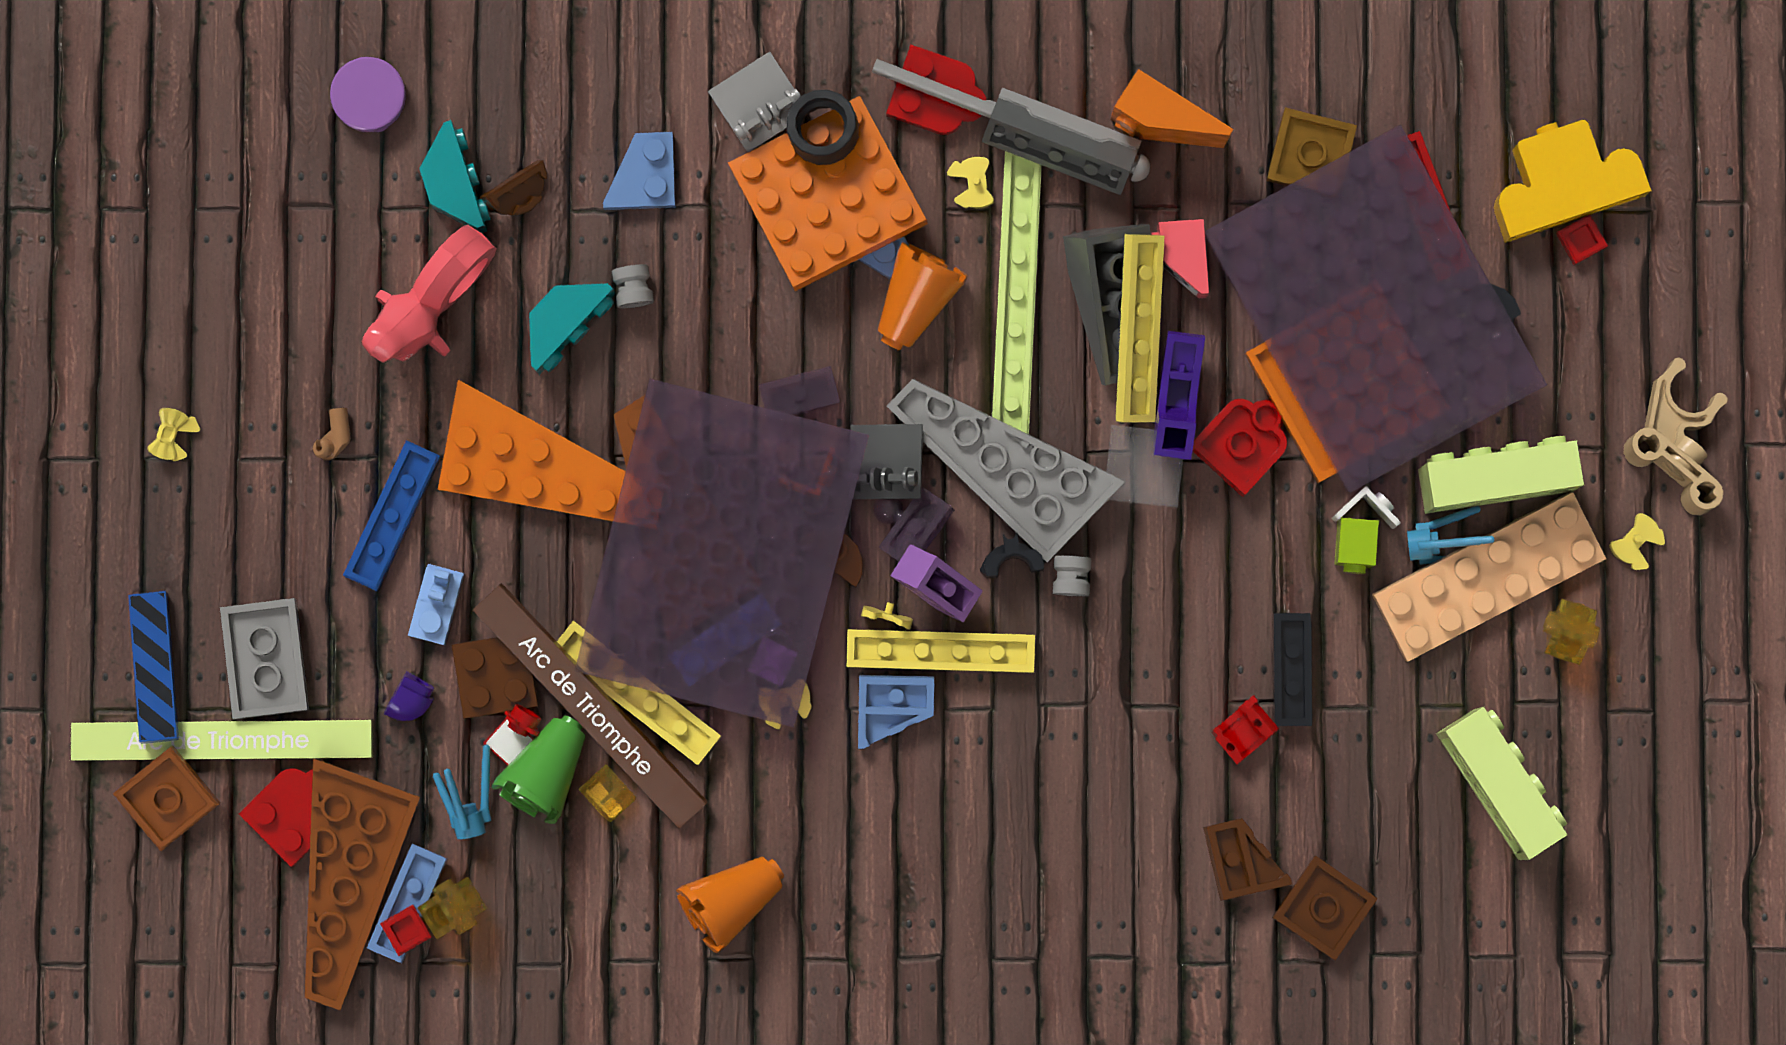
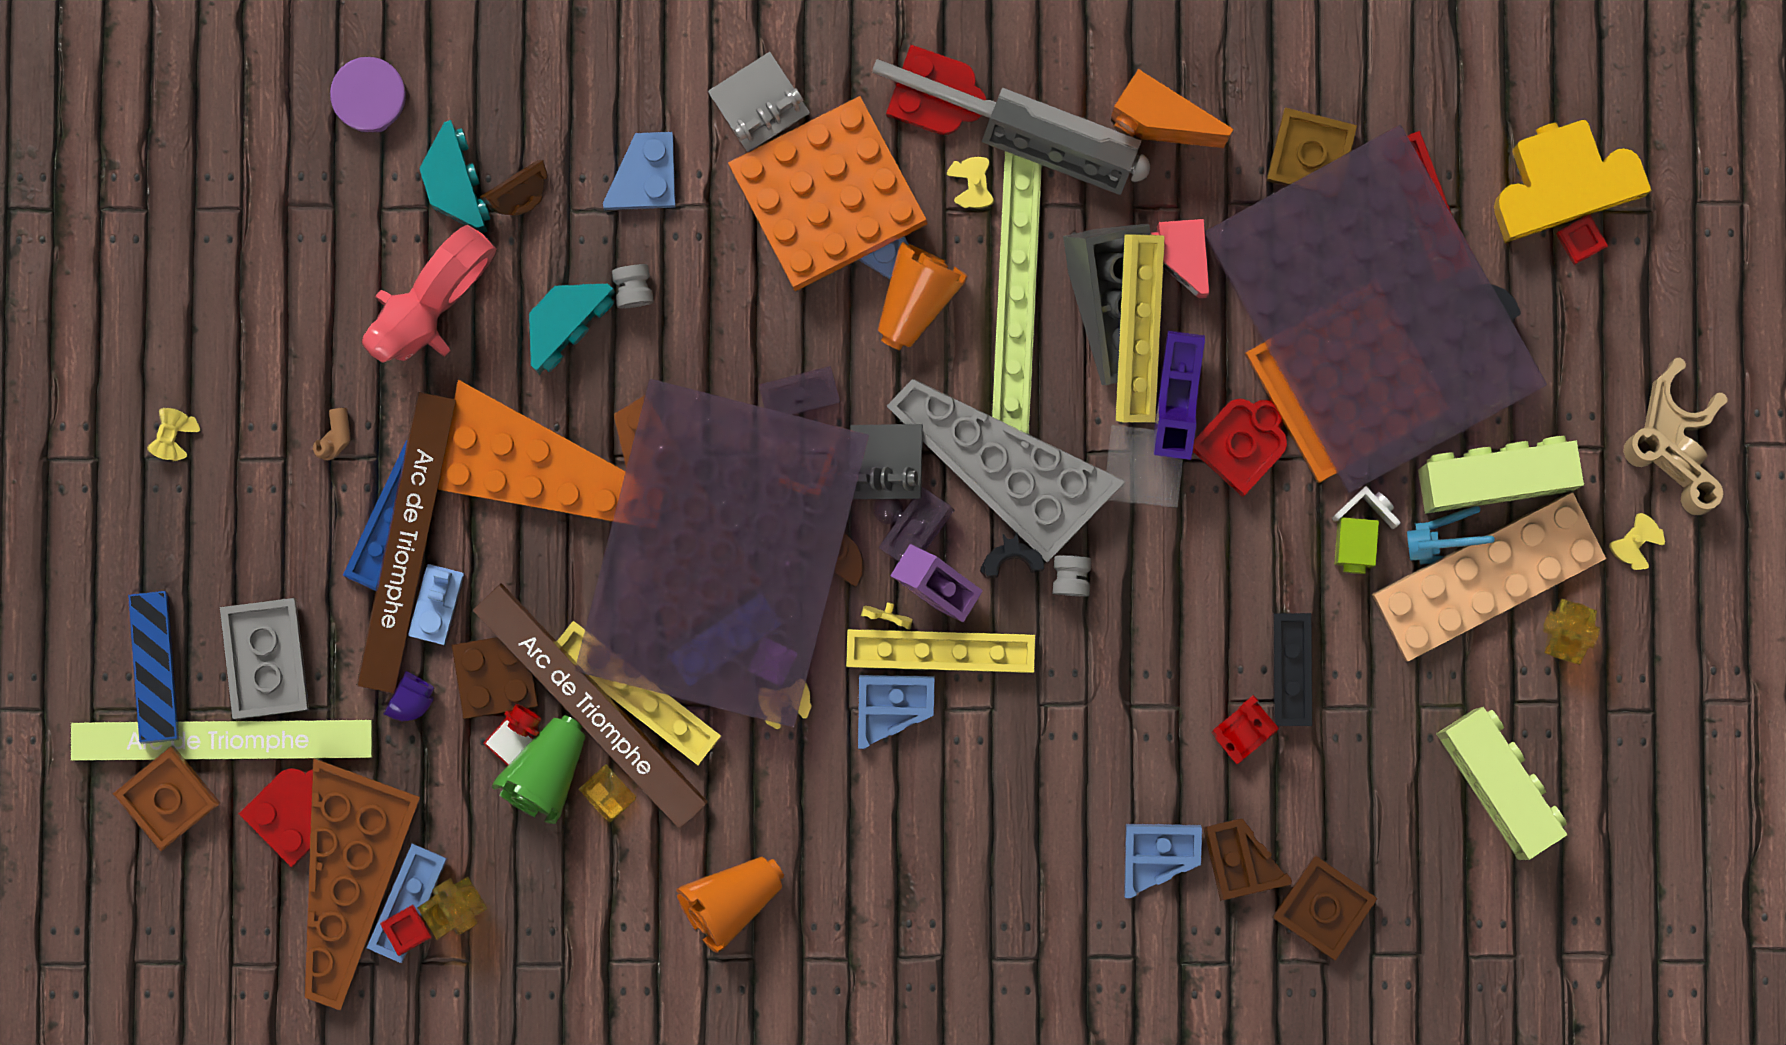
dark azure plant [433,744,491,839] -> none
black tyre [787,90,859,165] -> none
none -> reddish brown tile [356,392,456,693]
none -> medium blue wing [1124,824,1202,898]

